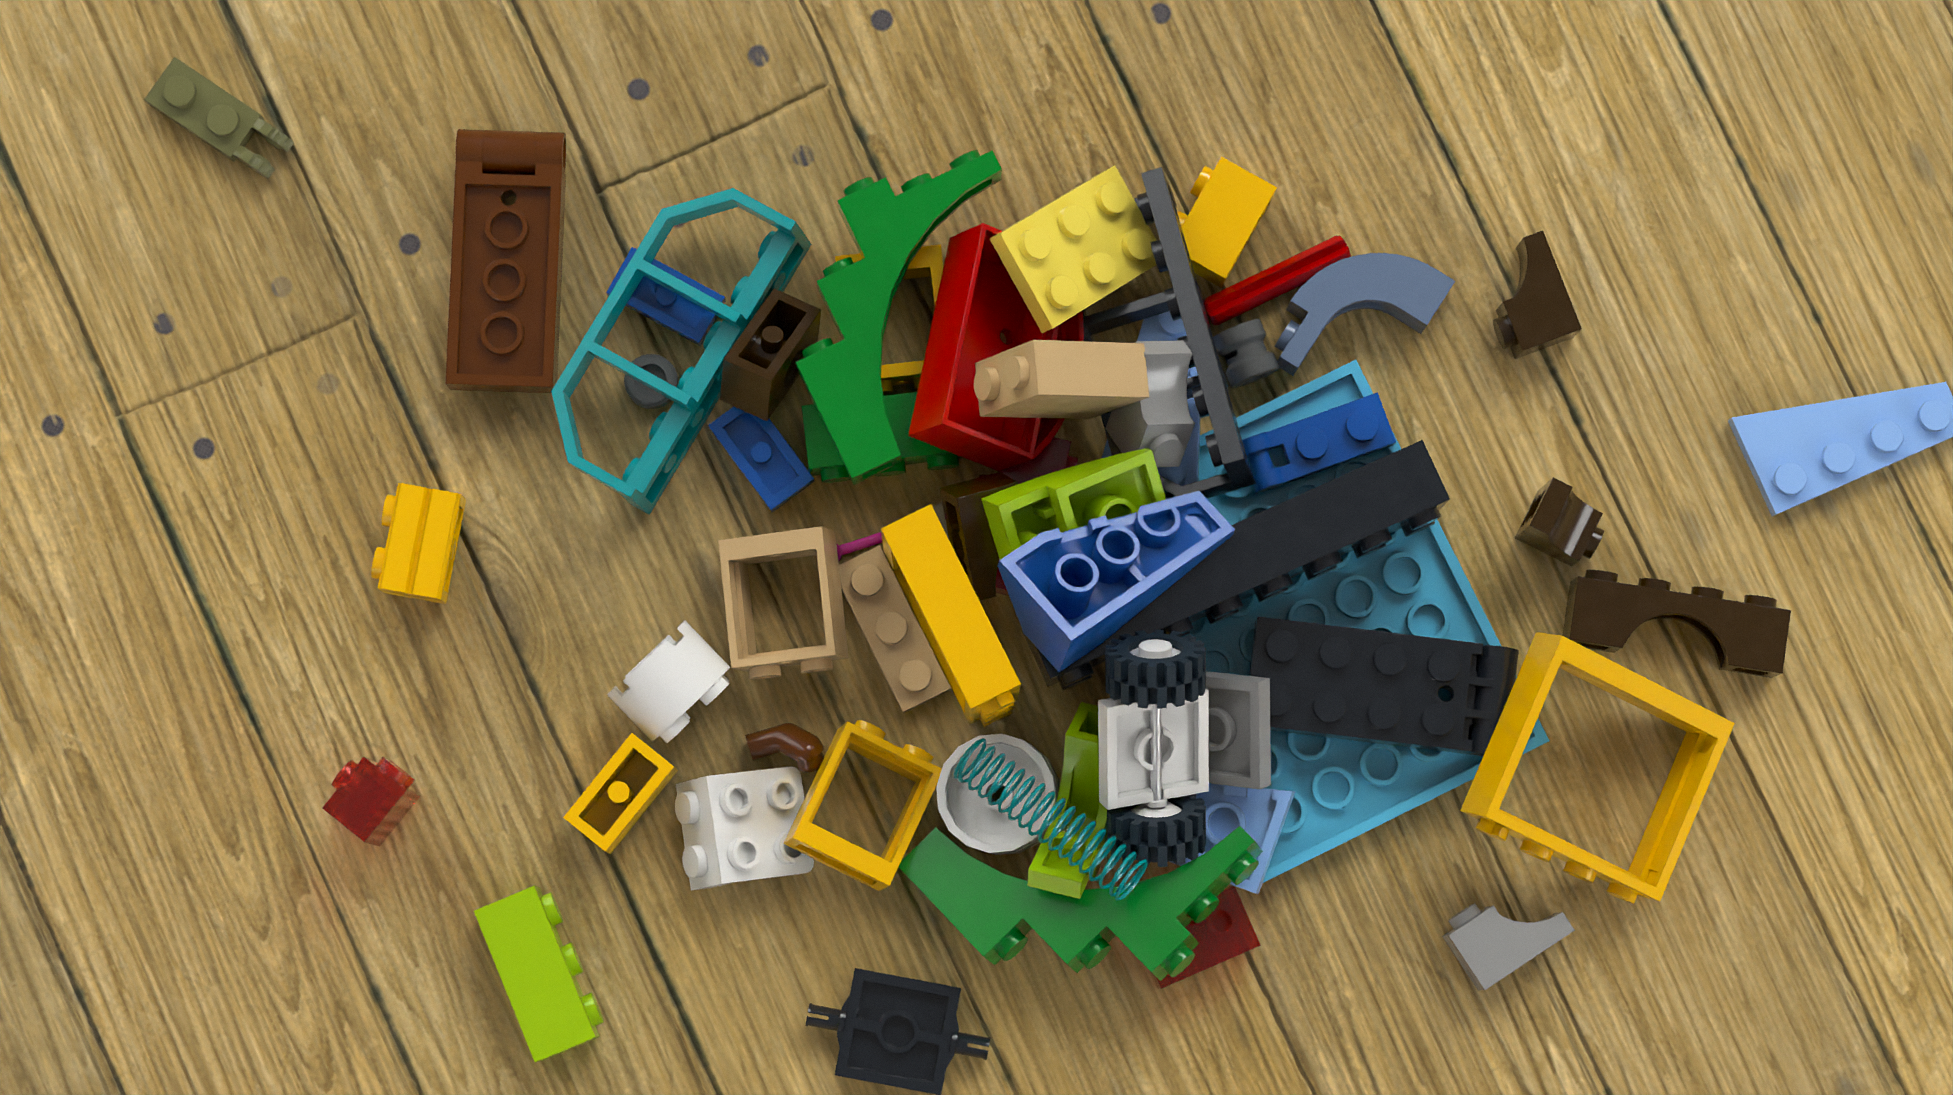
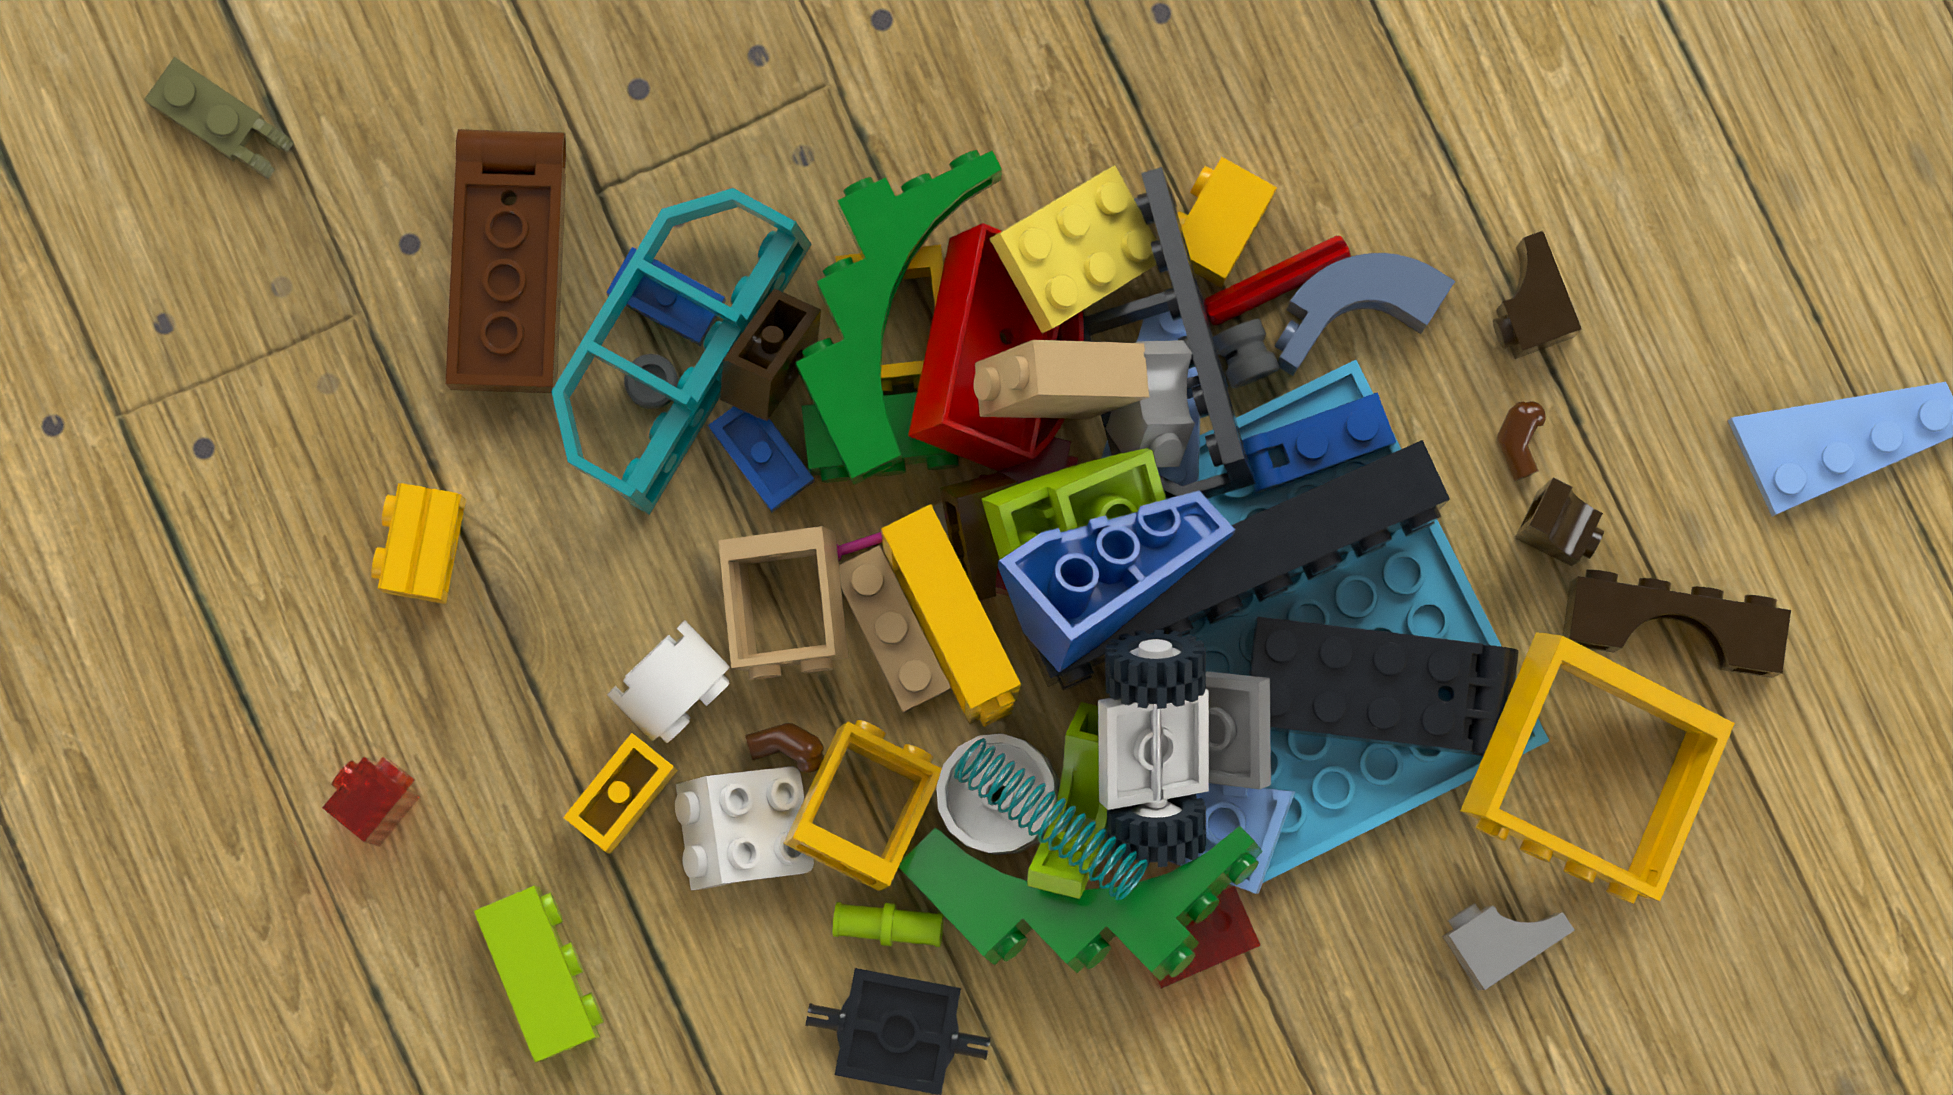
none -> lime pin [832,902,944,947]
none -> reddish brown arm [1497,401,1546,482]

